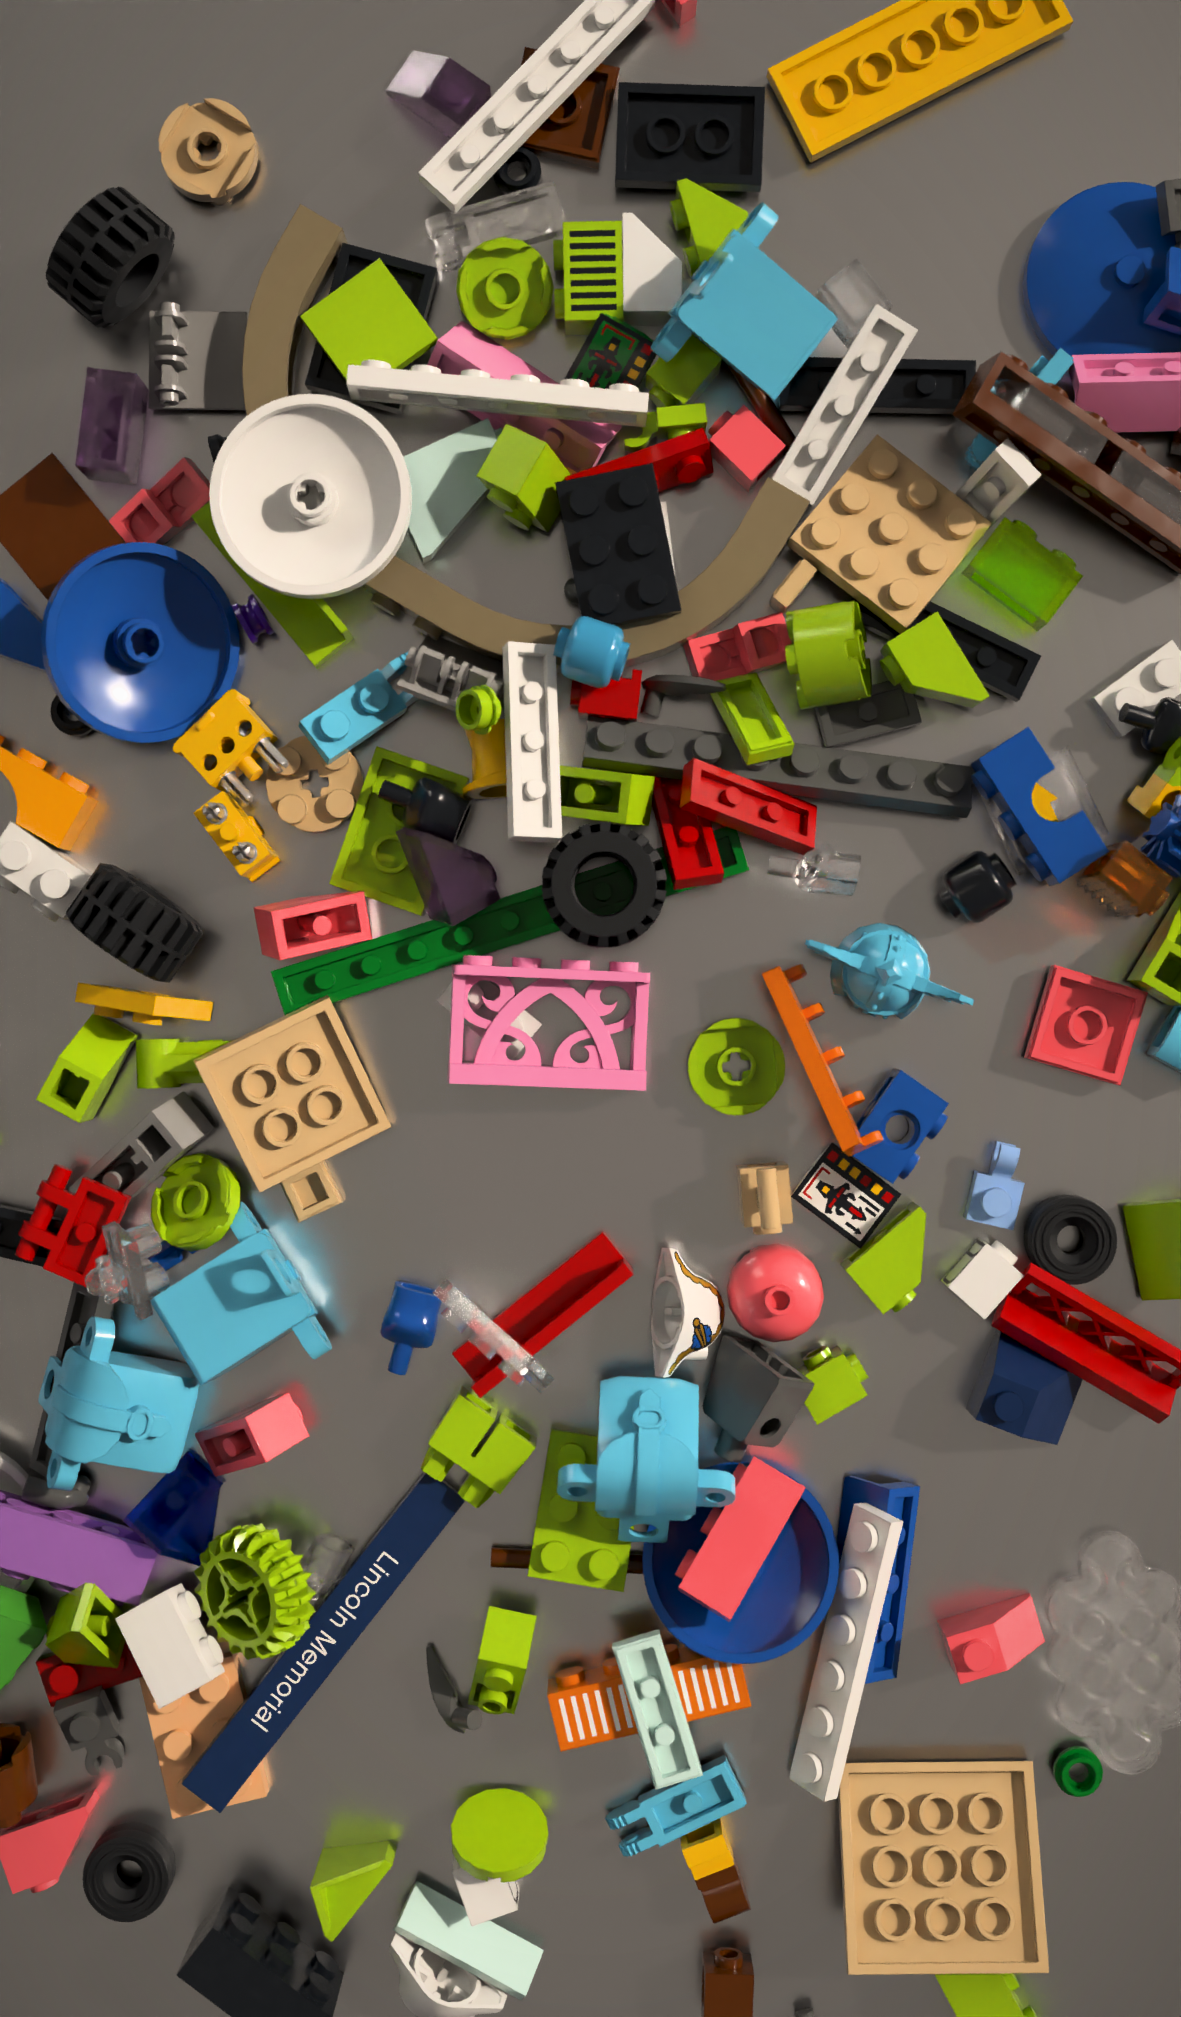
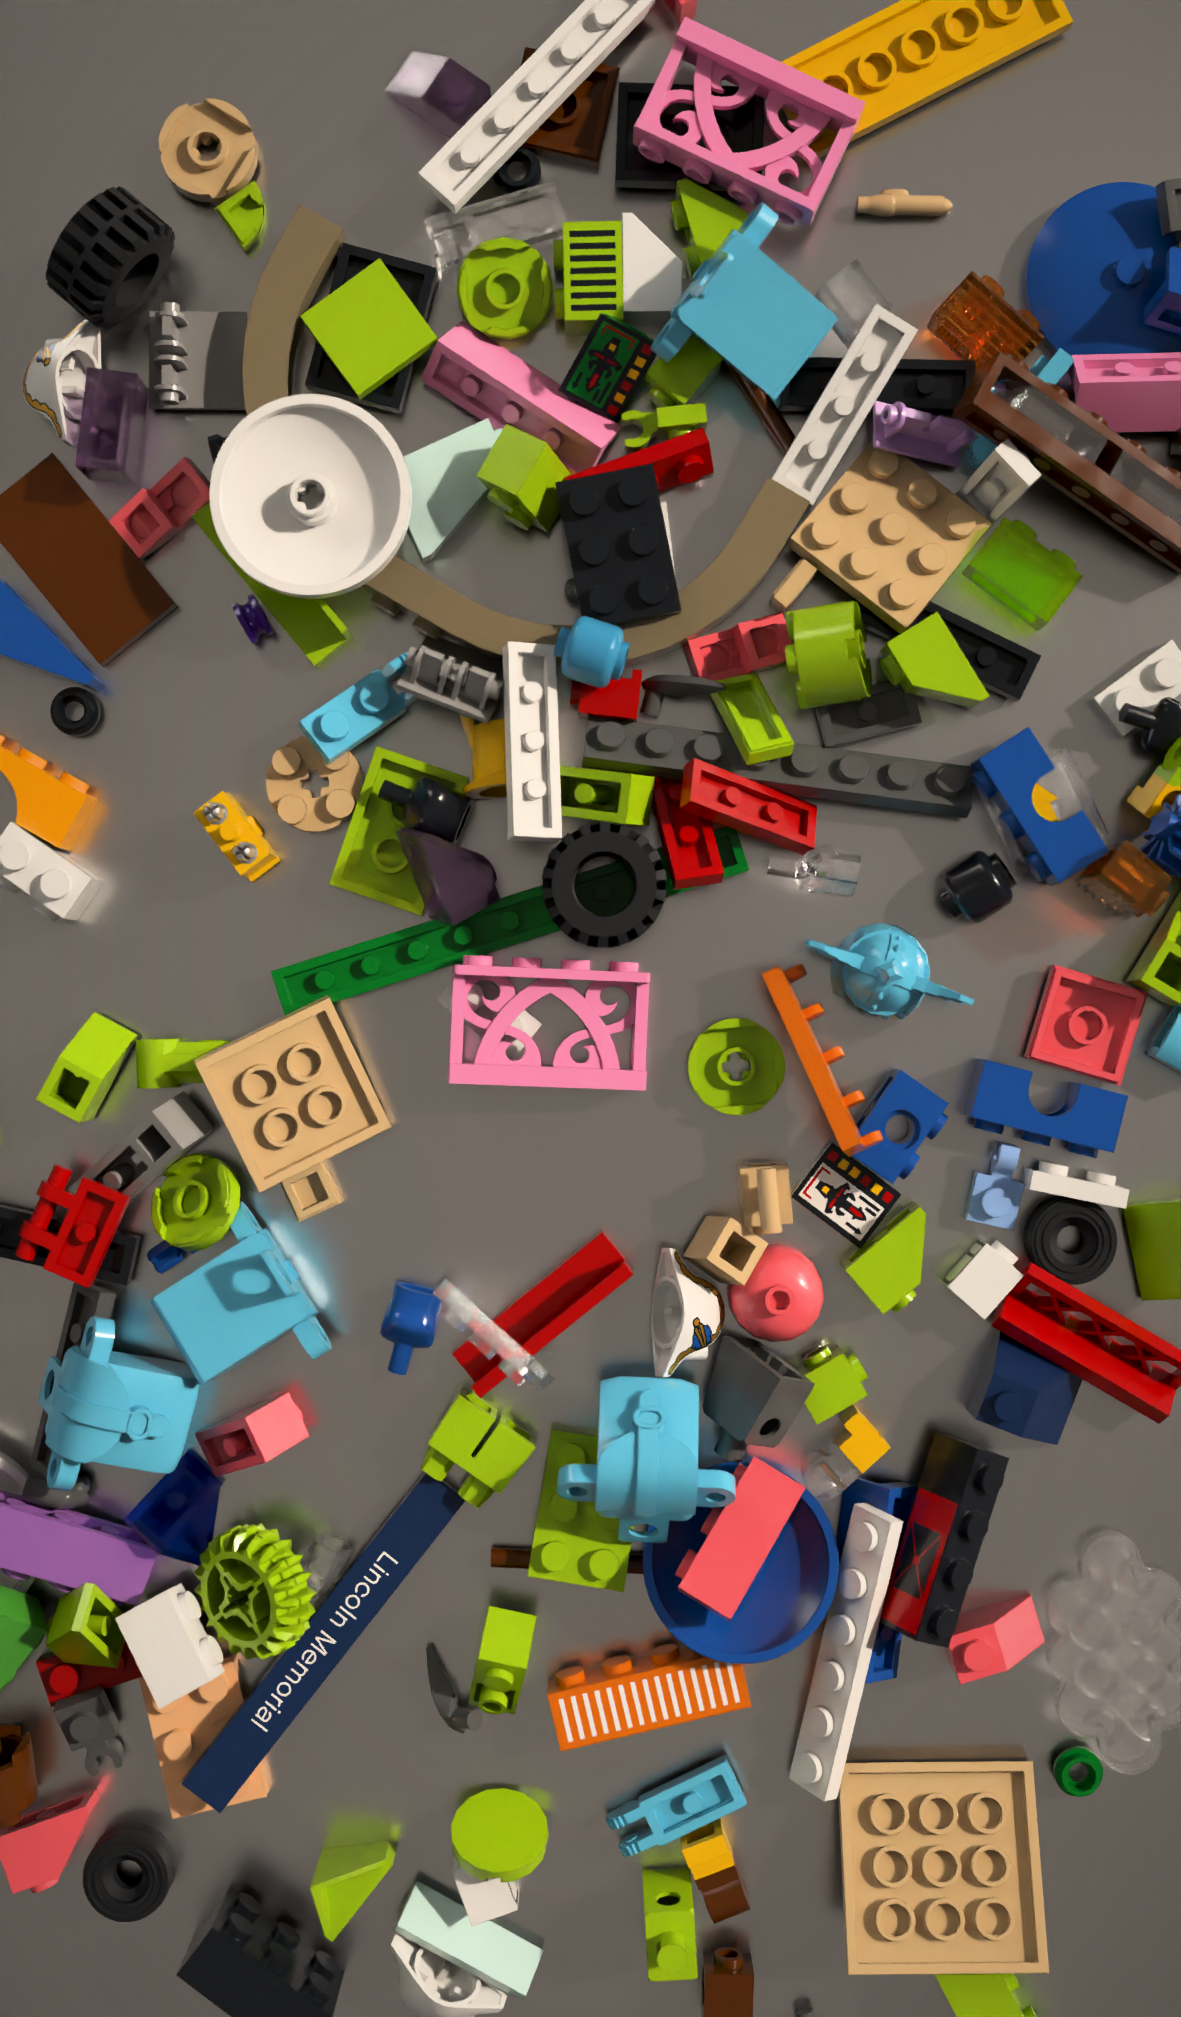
blue dish [41,542,240,743] -> none
black tyre [65,863,203,983] -> none
yellow wing [75,982,213,1025] -> none
clear hips [85,1221,170,1320] -> none
yellow piece [173,689,289,807] -> none
coral slope [253,891,372,960] -> none
white plate [346,360,649,427] -> none
lime plate [455,685,501,735] -> none
light aqua tile [612,1629,703,1790] -> none
coral brick [708,405,786,492] -> none
none -> white hat [22,319,102,447]
none -> lime tile [215,180,266,254]
none -> bright pink fence [633,17,865,227]
none -> lime torso [642,1866,698,1982]
none -> tan brick [682,1216,768,1285]
none -> leg [801,1404,891,1499]
none -> tan piece [856,189,952,217]
none -> lavender hinge [873,401,975,468]
none -> black brick [879,1432,1009,1648]
none -> clear orange brick [927,271,1045,391]
none -> blue arch [963,1058,1128,1158]
none -> white plate [1021,1161,1130,1209]

